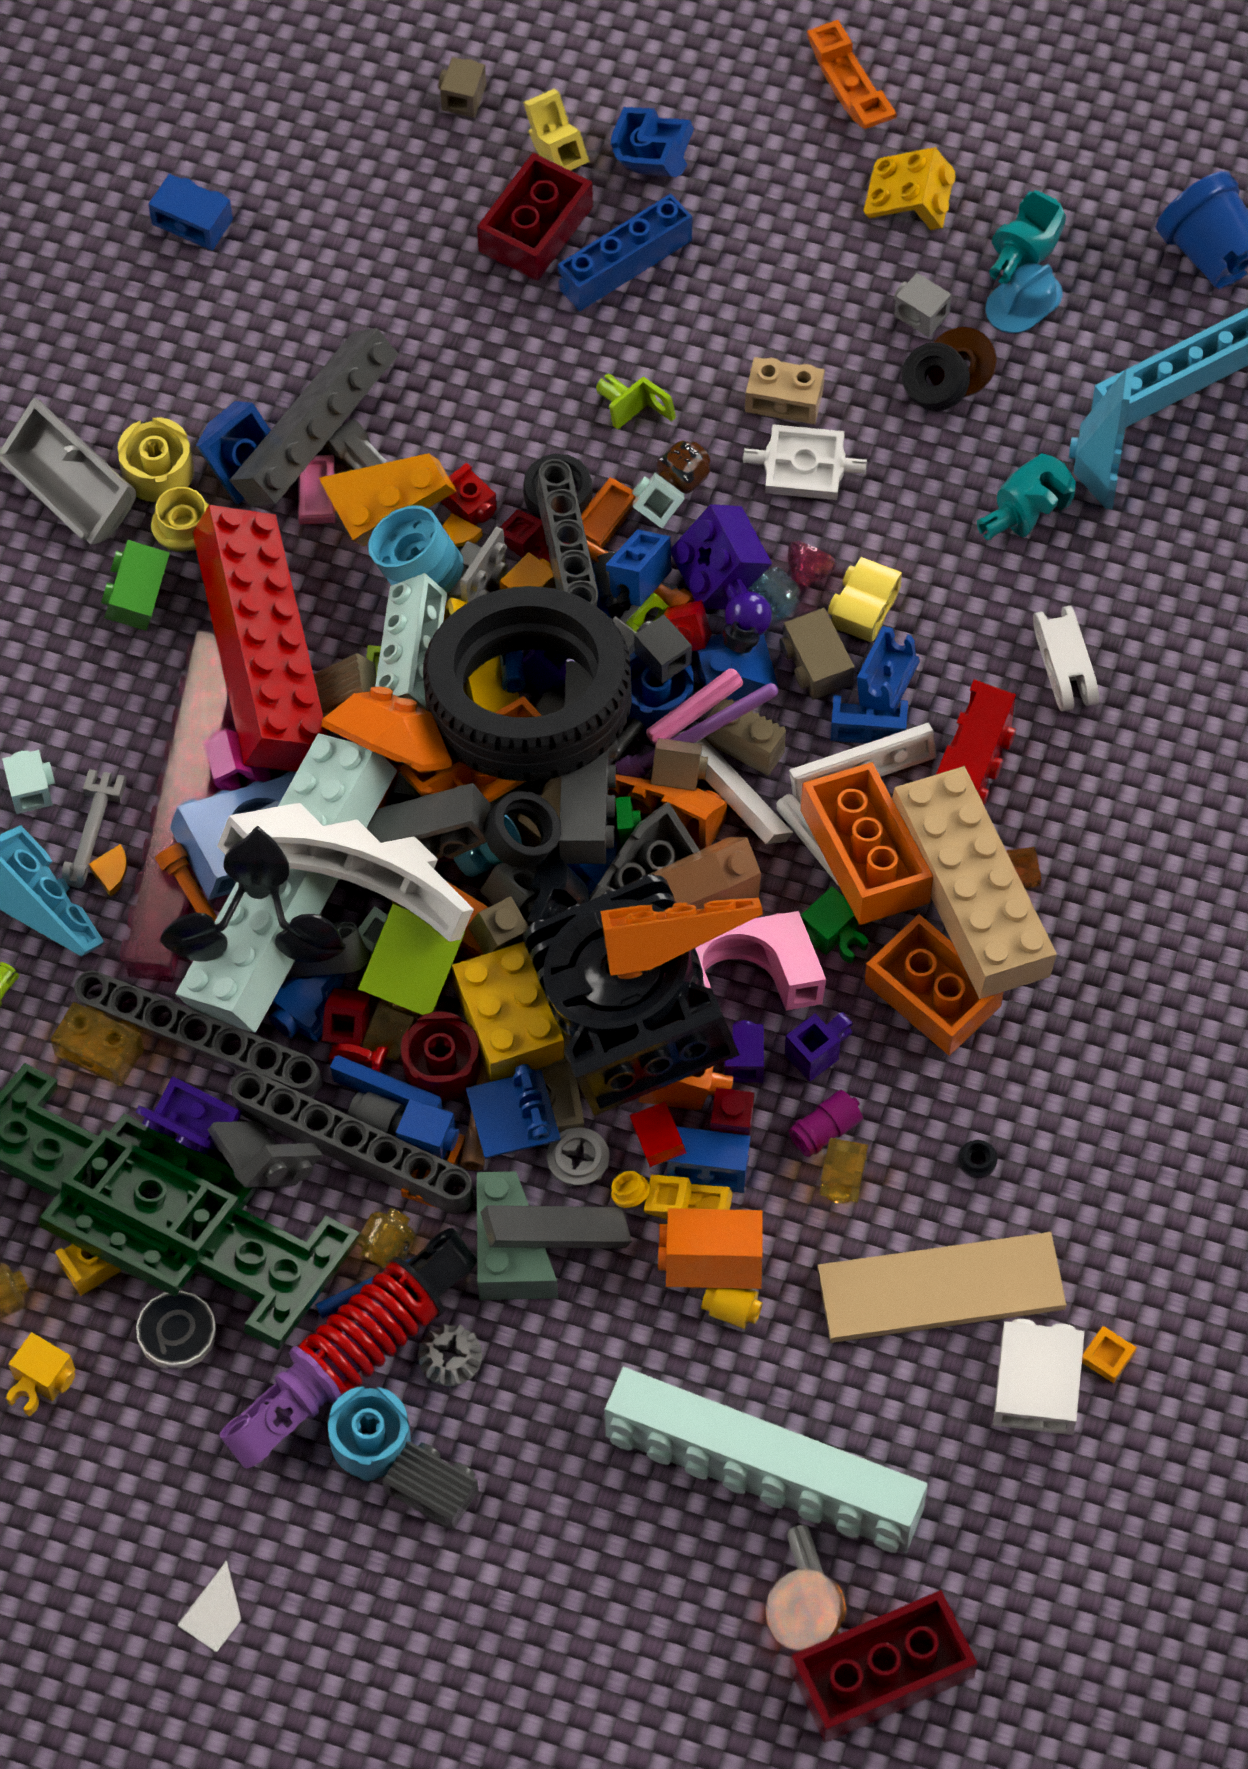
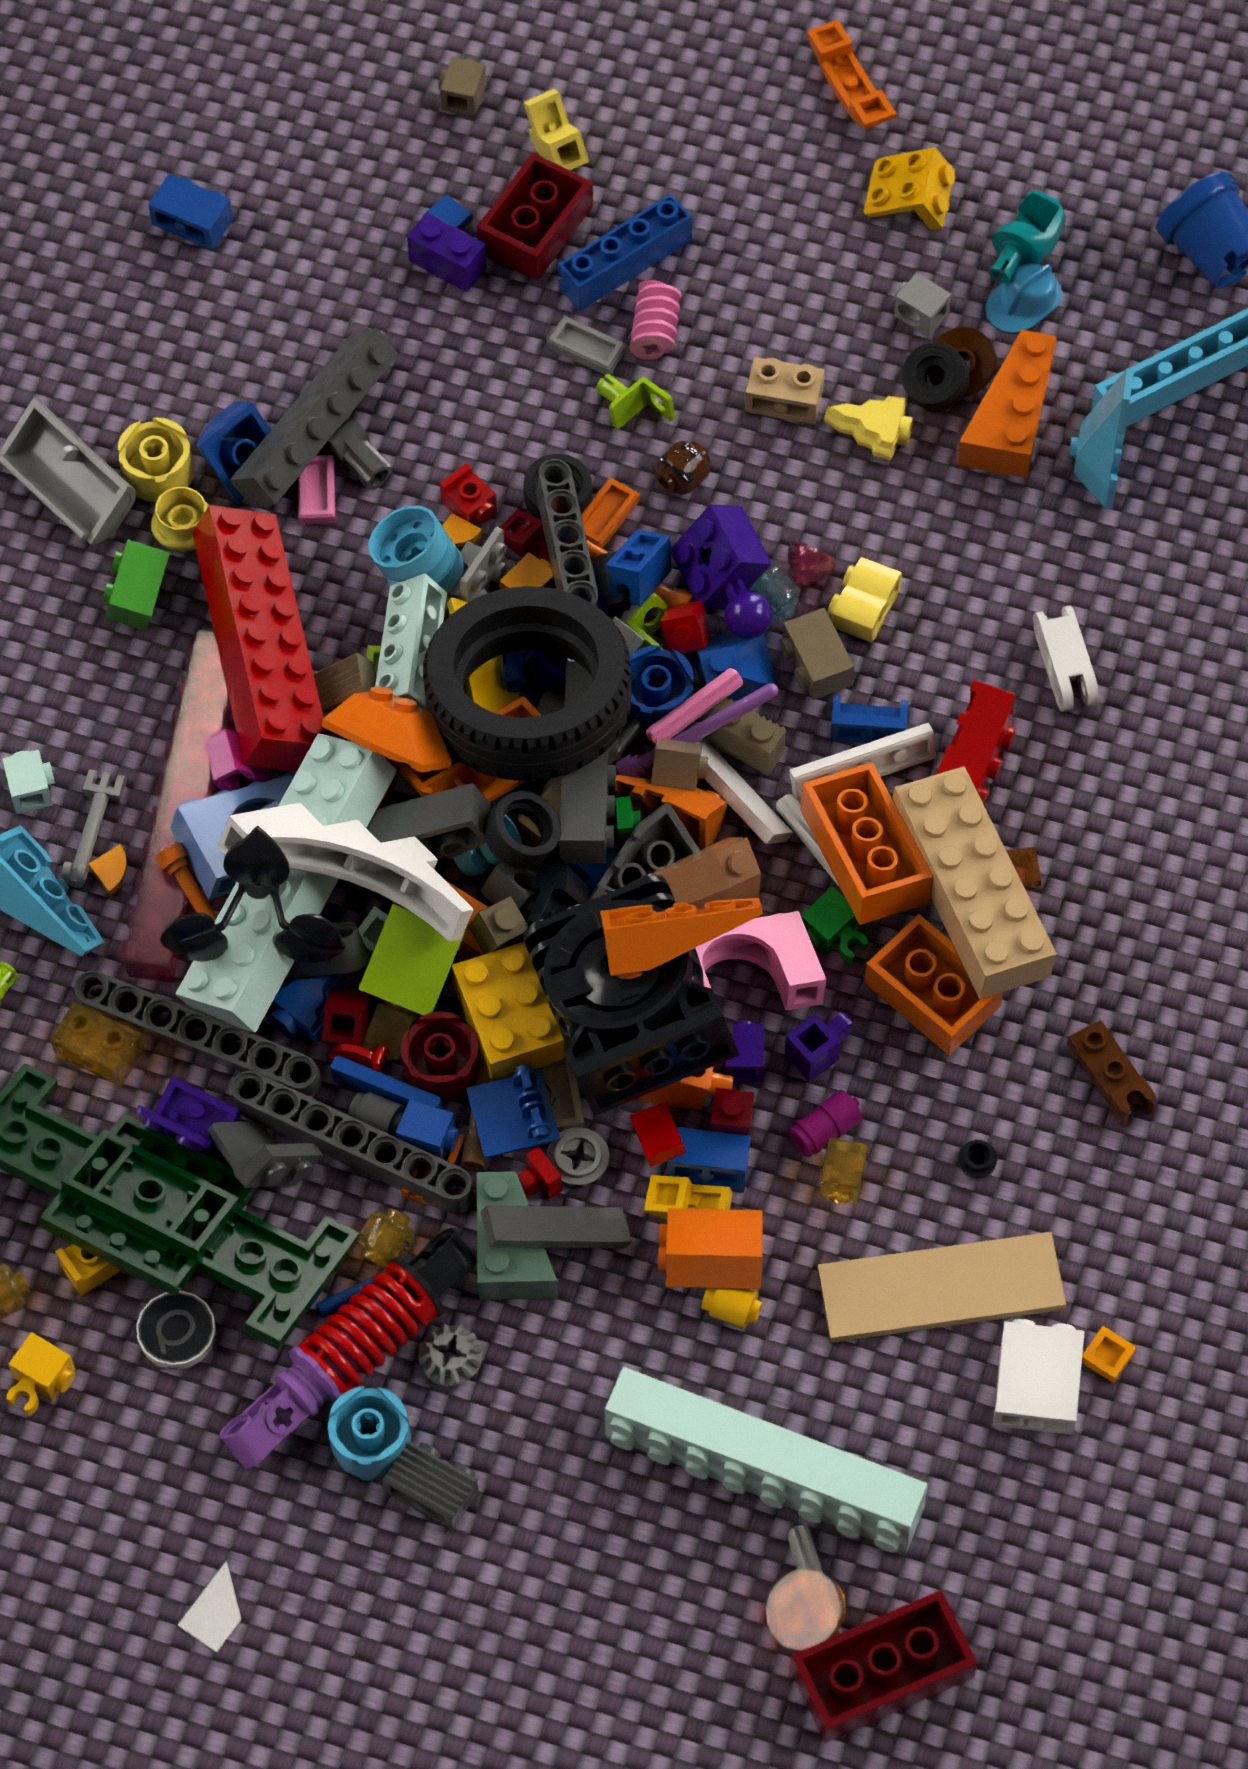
light orange wedge [319,453,456,547] -> none
blue brick [610,107,694,177] -> none
yellow plate [611,1171,650,1208] -> none
light aqua brick [632,473,684,528] -> none
dark grey brick [634,615,692,683] -> none
black plate [722,621,760,653] -> none
white plate [743,425,867,500] -> none
blue hinge [857,626,920,713] -> none
teal piece [977,453,1076,540] -> none
none -> dark purple brick [407,212,487,292]
none -> blue tile [423,194,472,230]
none -> red tile [518,1146,562,1199]
none -> light grey tile [547,315,626,375]
none -> bright pink piece [629,280,682,360]
none -> light yellow rock [824,396,913,461]
none -> orange wedge [957,330,1057,478]
none -> reddish brown plate [1067,1020,1157,1127]

